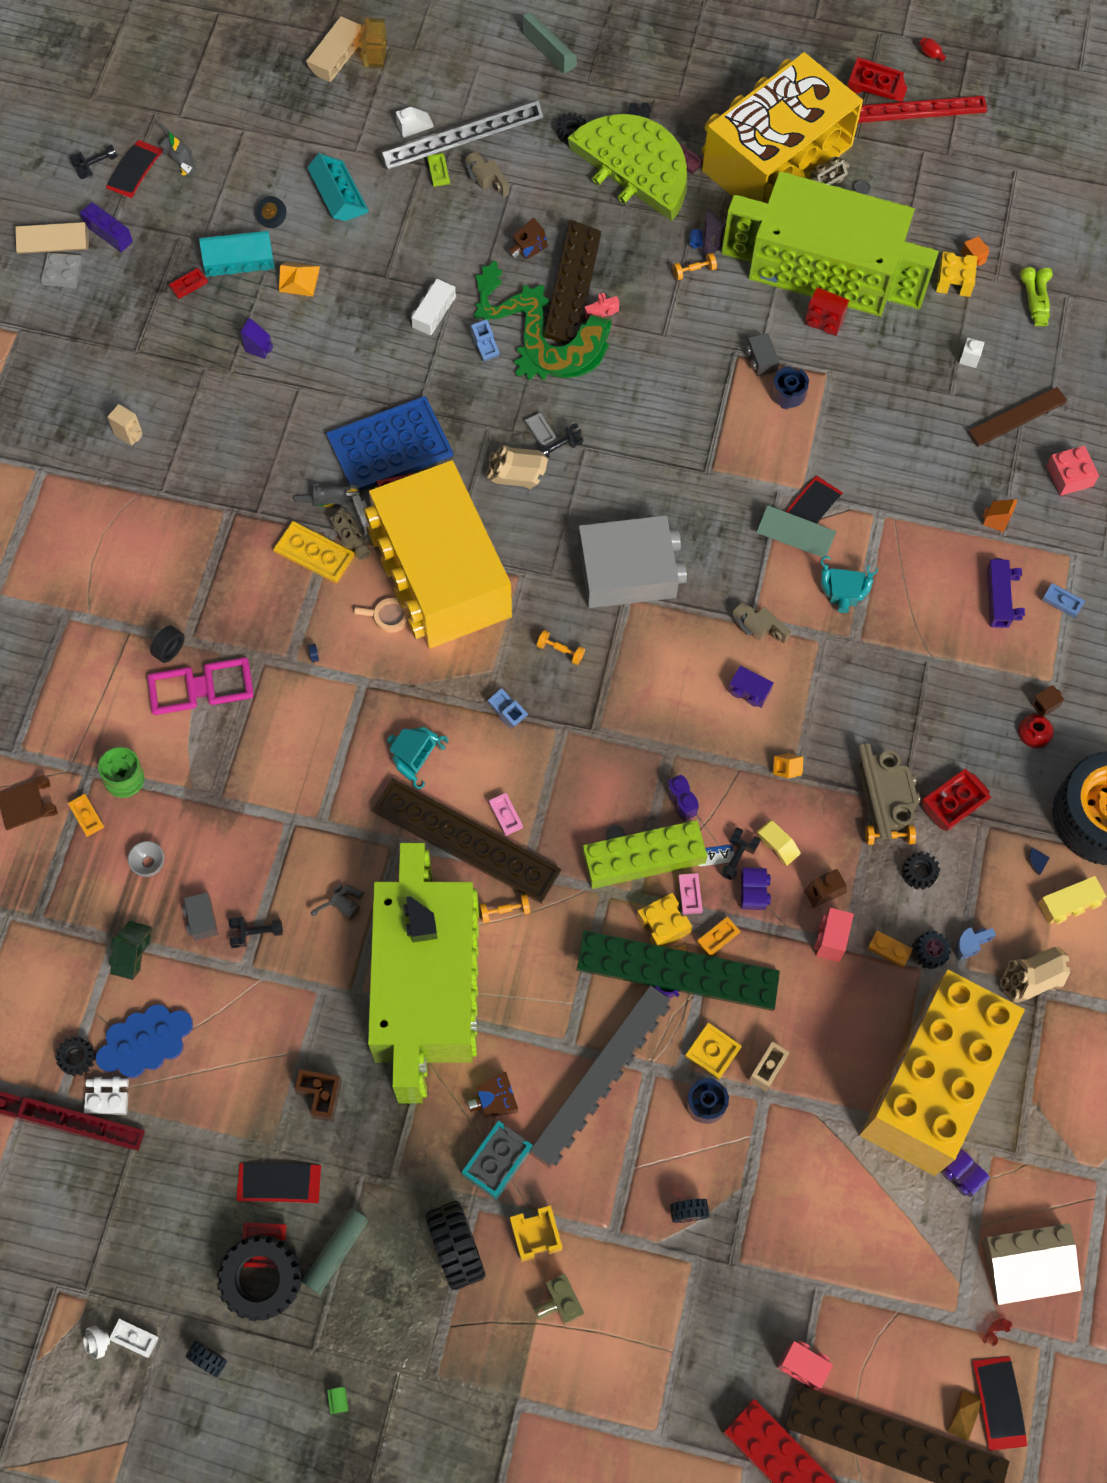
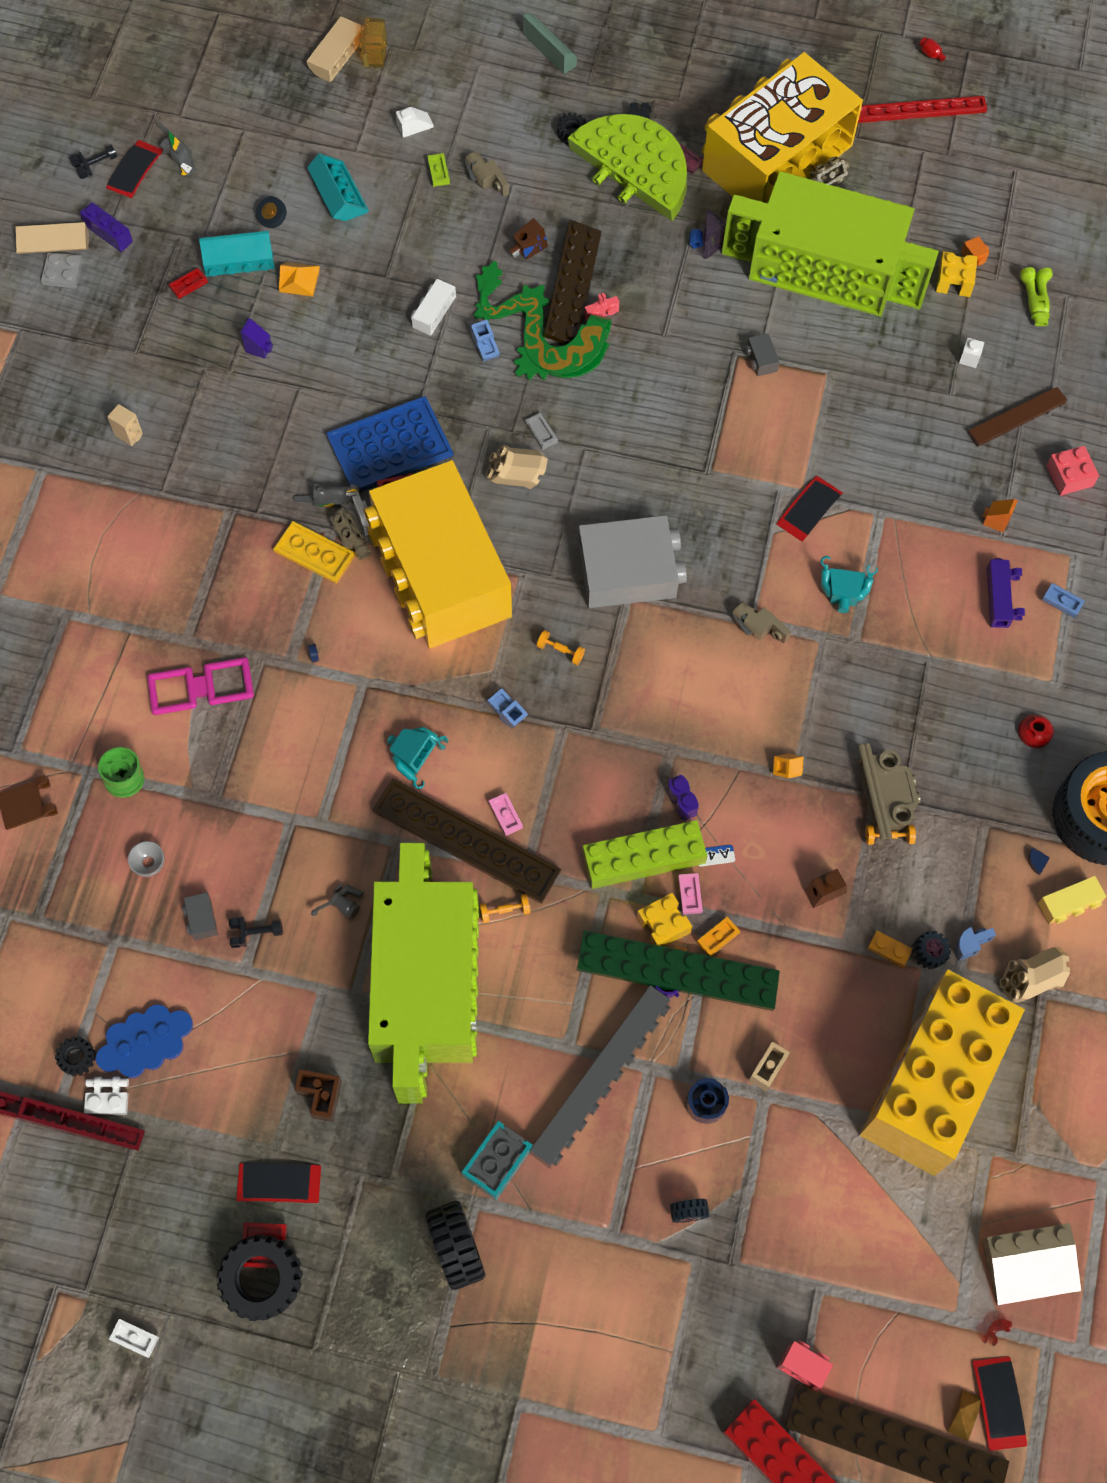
light orange plate [68,794,104,837] -> none
white plate [83,1325,110,1360] -> none
clear green brick [109,921,152,980] -> none
black tyre [150,625,185,663] -> none
black wheel [185,1341,227,1377] -> none
sand green brick [301,1208,369,1295] -> none
bright green piece [327,1387,348,1414] -> none
light nougat piece [355,598,409,633] -> none
brick [379,100,543,169] -> none
black slope [403,896,438,943] -> none
reddish brown torso [467,1071,518,1118] -> none
yellow piece [510,1205,563,1263] -> none
olive brick [533,1273,584,1325] -> none
black bar [537,423,584,458] -> none
dark grey piece [606,825,626,840] -> none
light orange wheel [672,253,717,281] -> none
yellow plate [685,1023,742,1081] -> none
black bar [720,827,761,880] -> none
dark purple brick [728,666,774,708] -> none
dark purple brick [741,867,771,910] -> none
sand green brick [757,505,837,557] -> none
light yellow slope [757,820,801,866] -> none
dark blue brick [771,366,809,409] -> none
red brick [804,287,850,336] -> none
coral brick [814,908,854,962] -> none
red slope [847,57,907,102] -> none
dark grey piece [854,180,871,195] -> none
black tyre [902,851,940,890] -> none
red slope [921,768,991,831] -> none
dark purple brick [941,1148,990,1198] -> none
reddish brown brick [1030,685,1065,716] -> none

